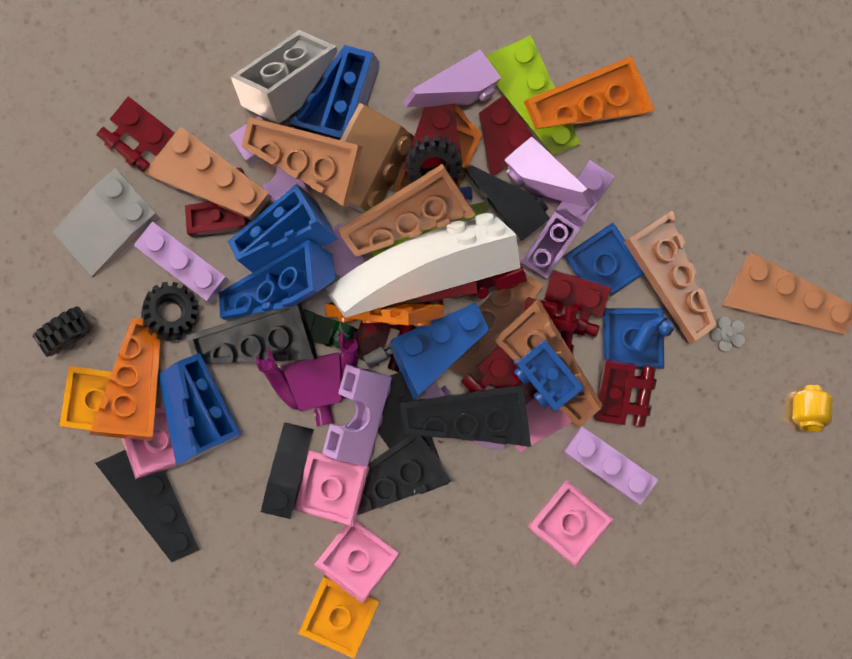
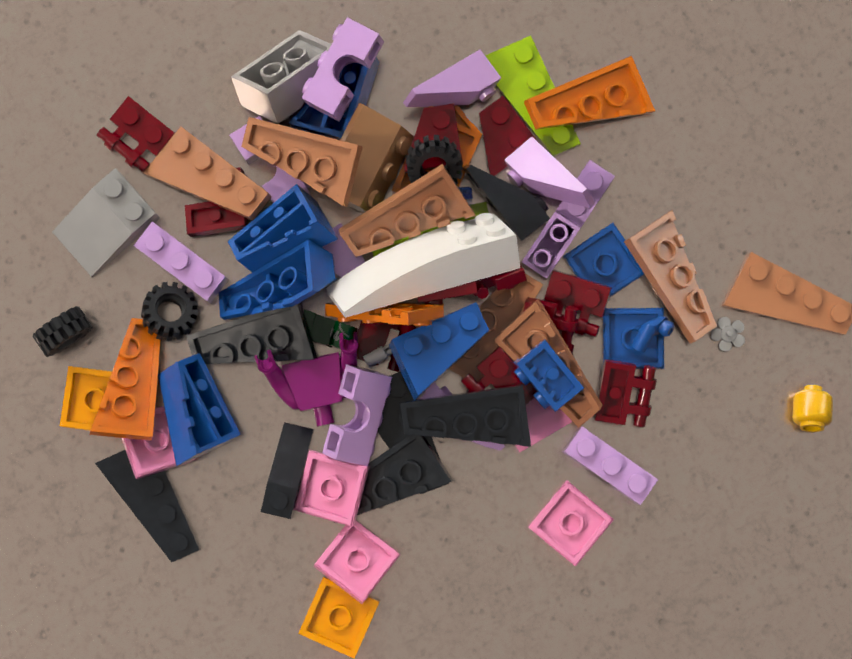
none -> lavender arch [302,17,384,122]

